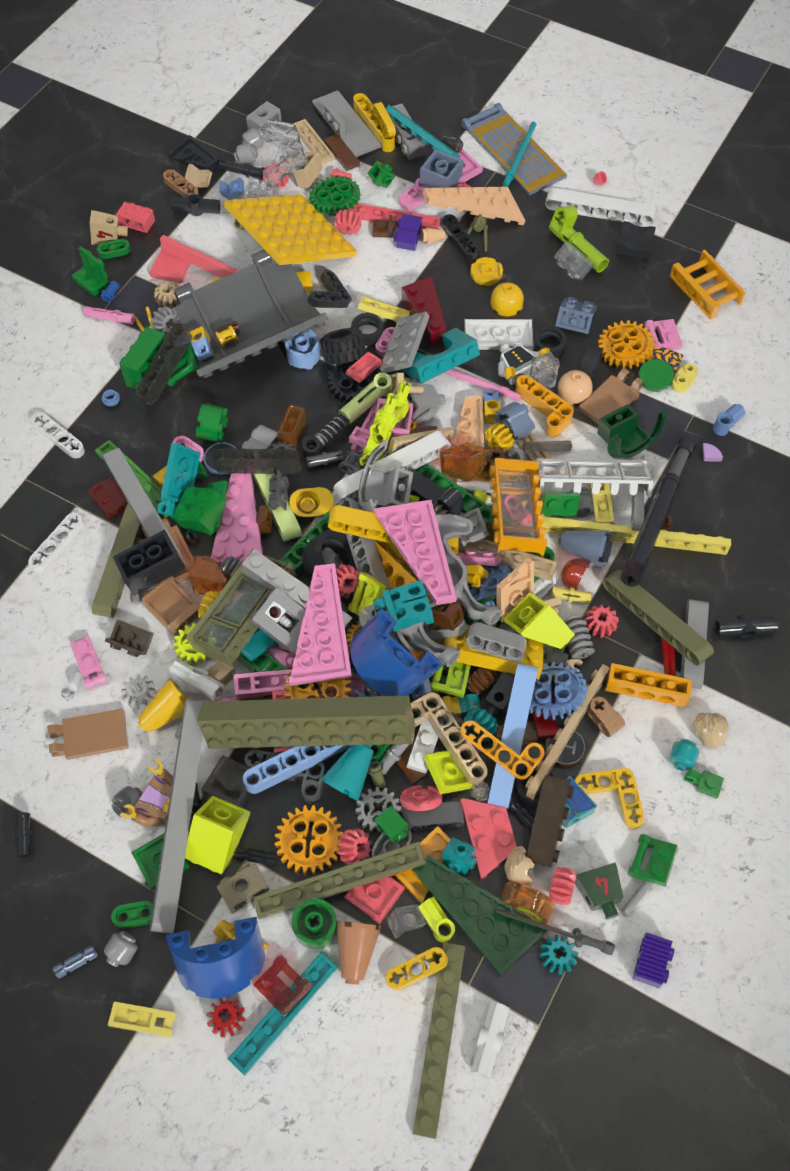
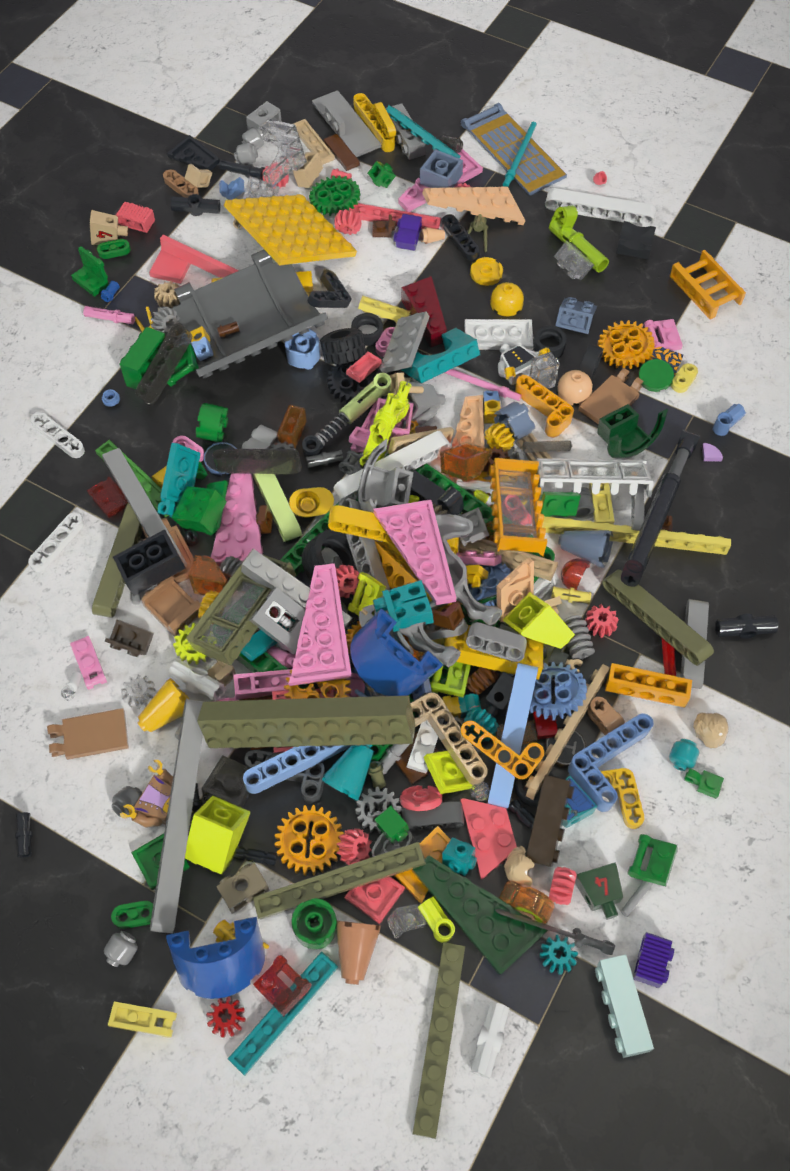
sand blue axle [53,946,97,978] -> none
yellow bush [215,325,238,347] -> none
dark grey hinge [268,470,289,511] -> none
yellow beam [386,947,448,991] -> none
none -> medium blue beam [568,713,654,812]
none -> light aqua brick [595,955,654,1058]

